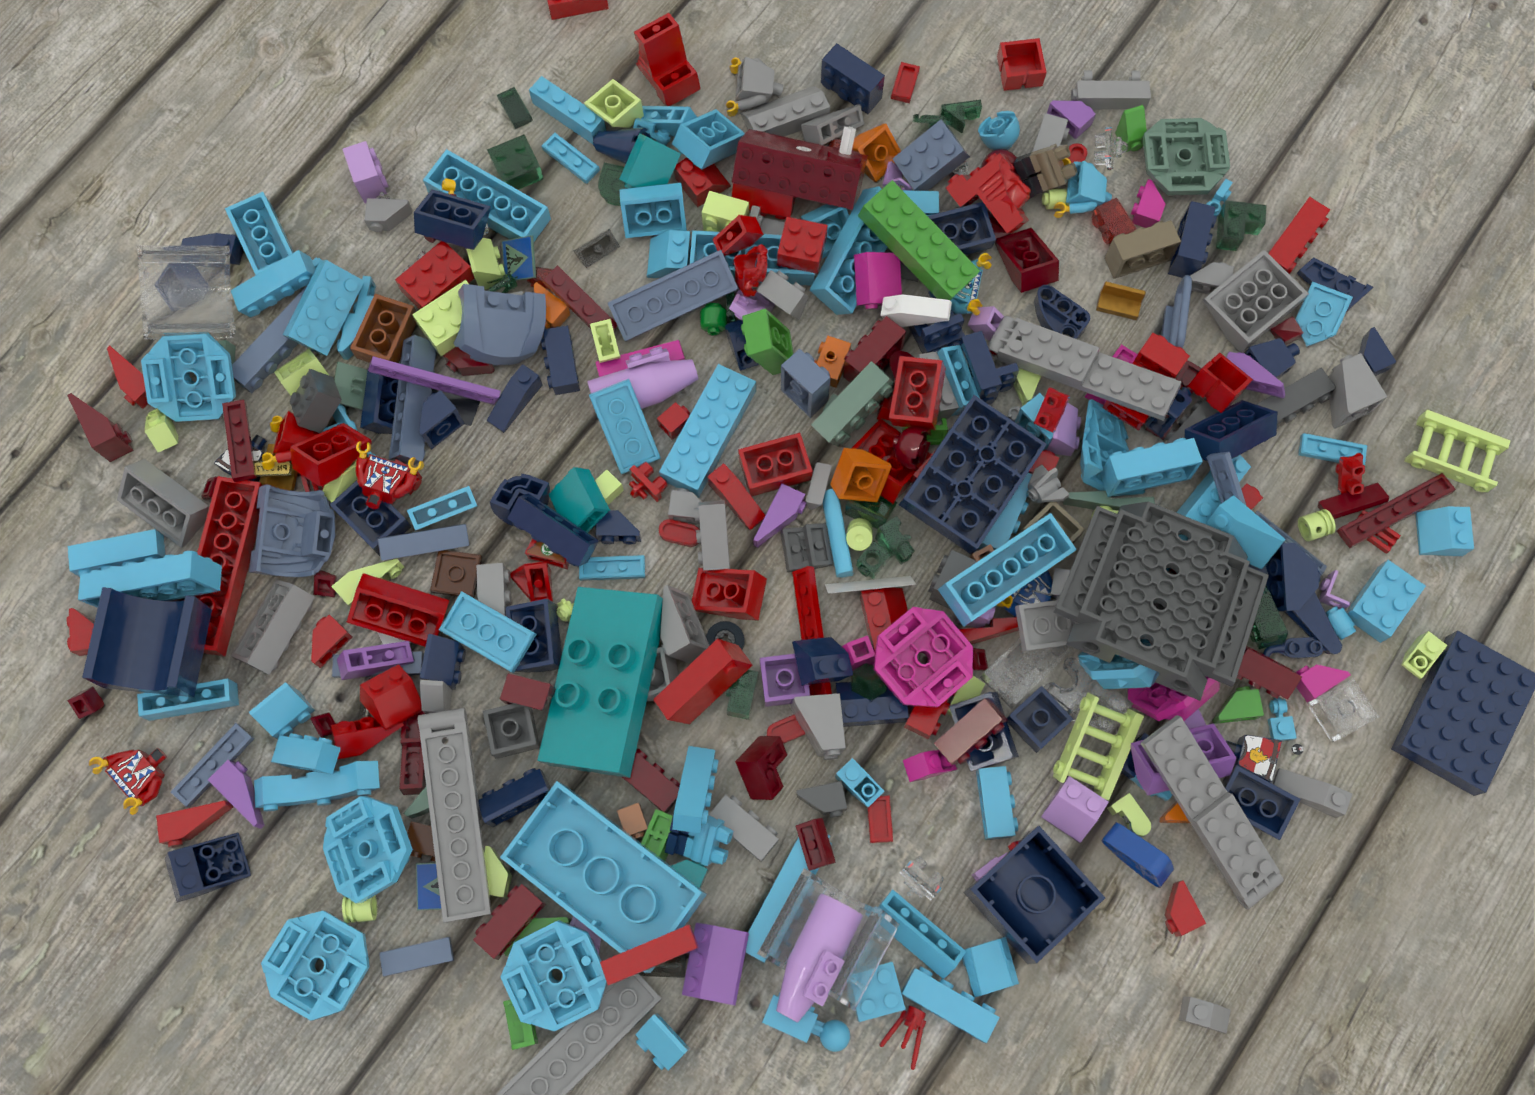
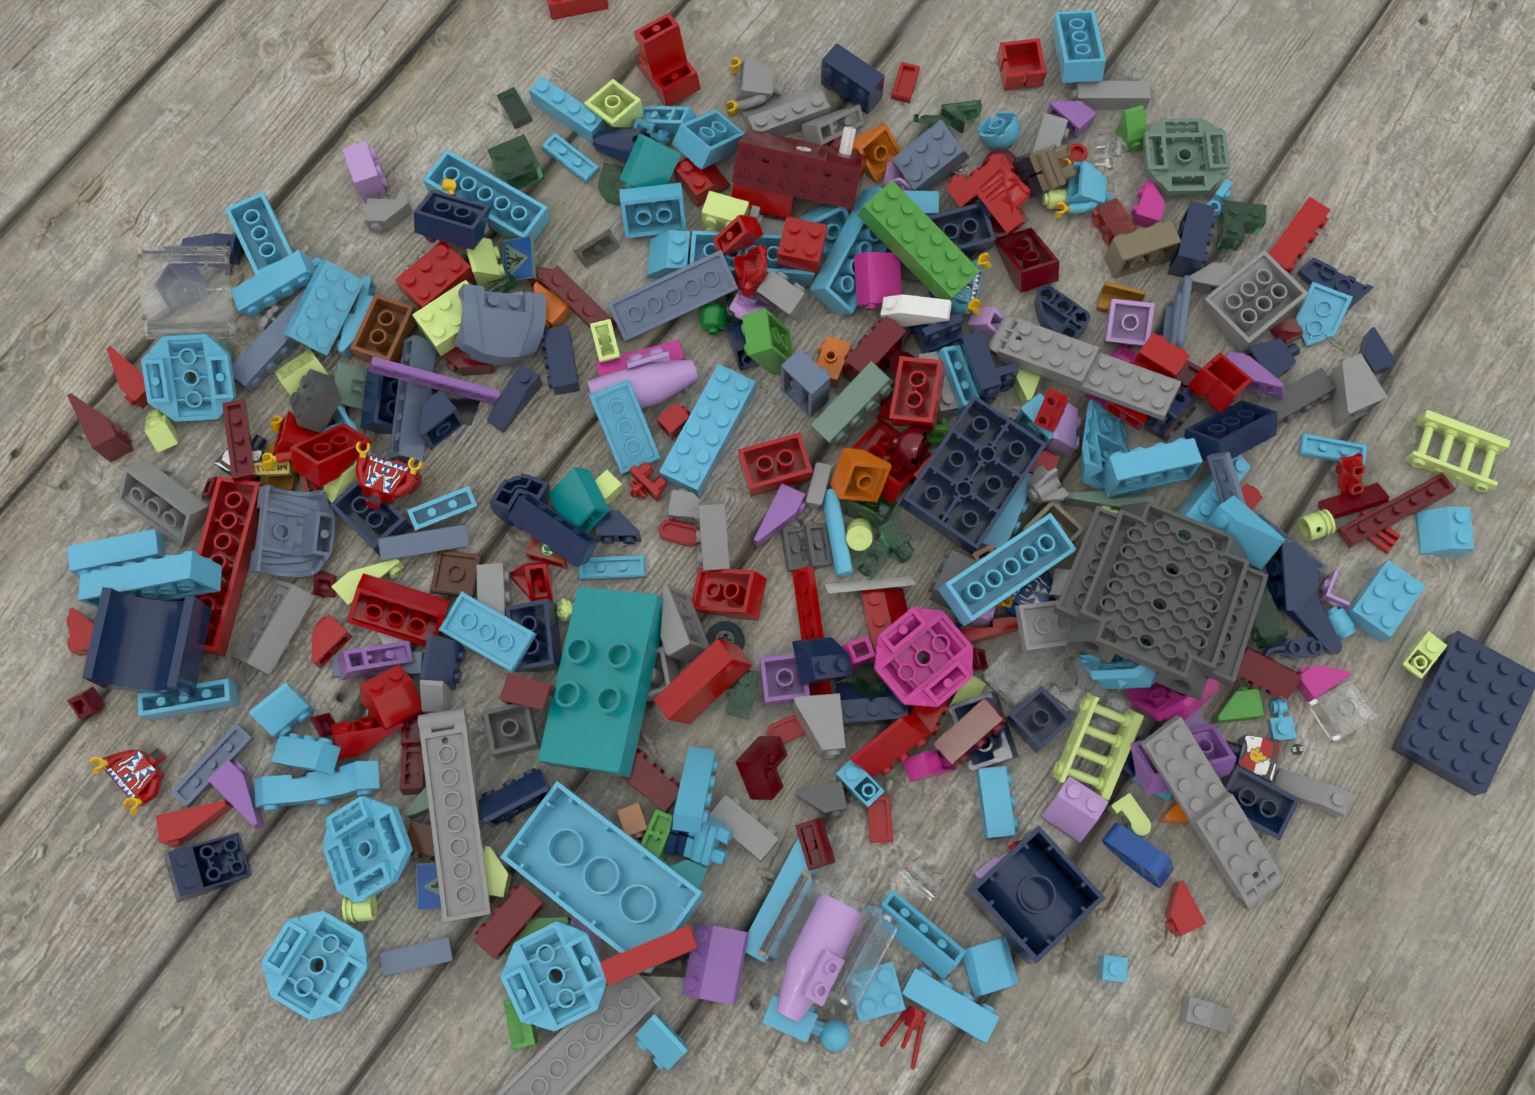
red slope [707,463,766,531] -> none
none -> light grey piece [259,304,285,332]
none -> red slope [850,712,932,777]
none -> medium azure brick [1052,10,1106,83]
none -> medium azure brick [1097,955,1128,983]
none -> lavender brick [1104,299,1155,347]

